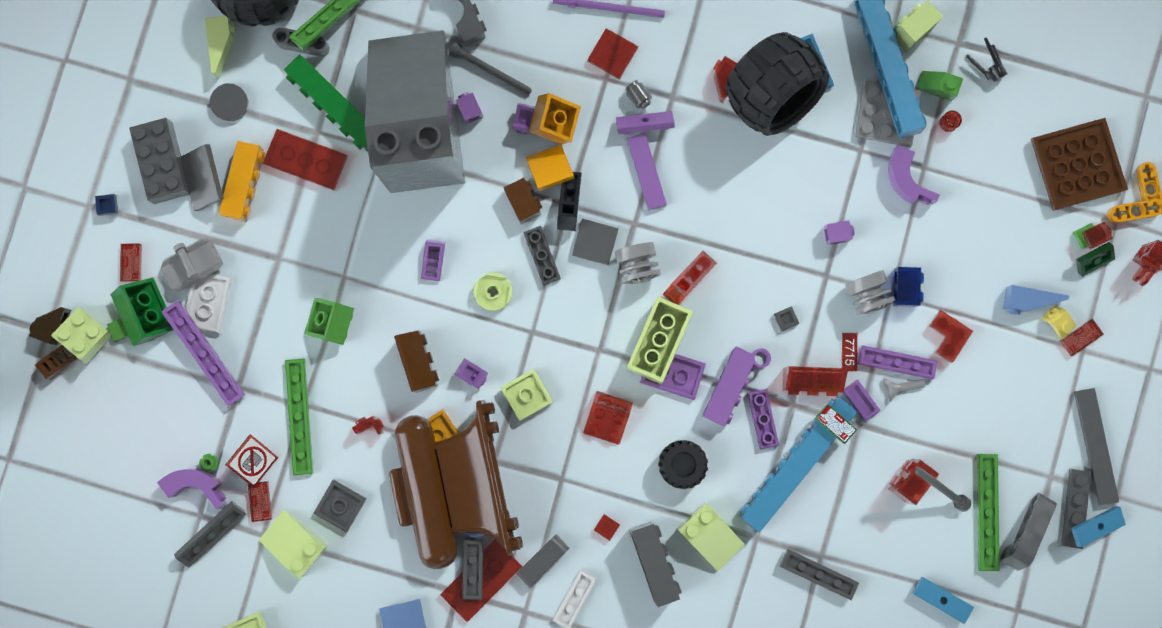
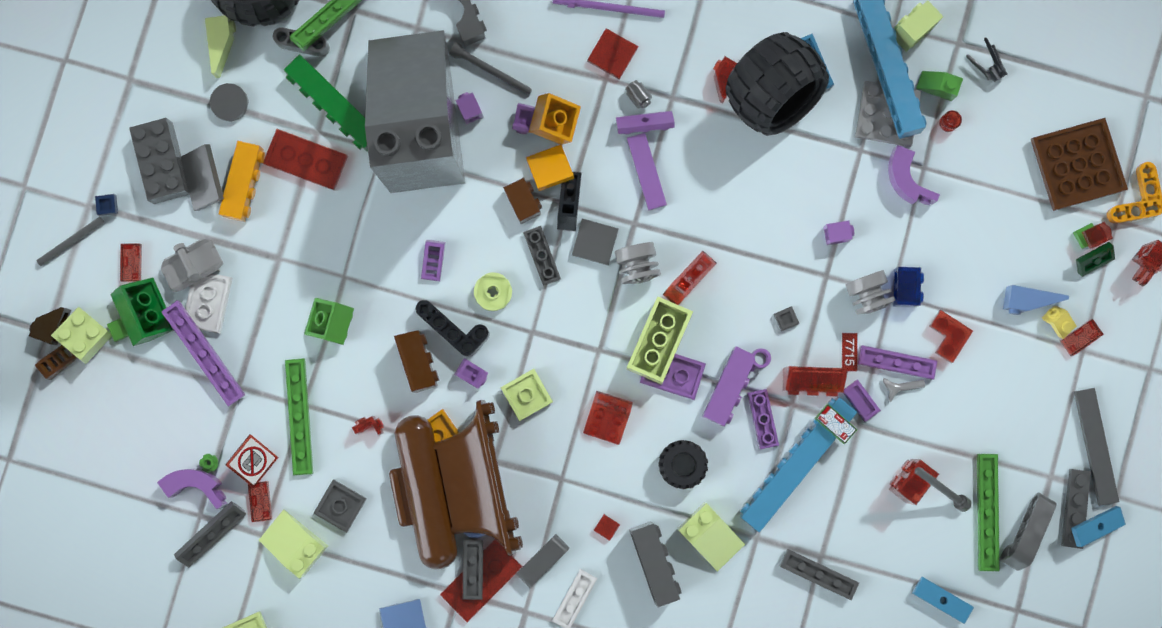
none -> dark grey bar [36,216,104,266]
none -> black beam [415,300,490,357]

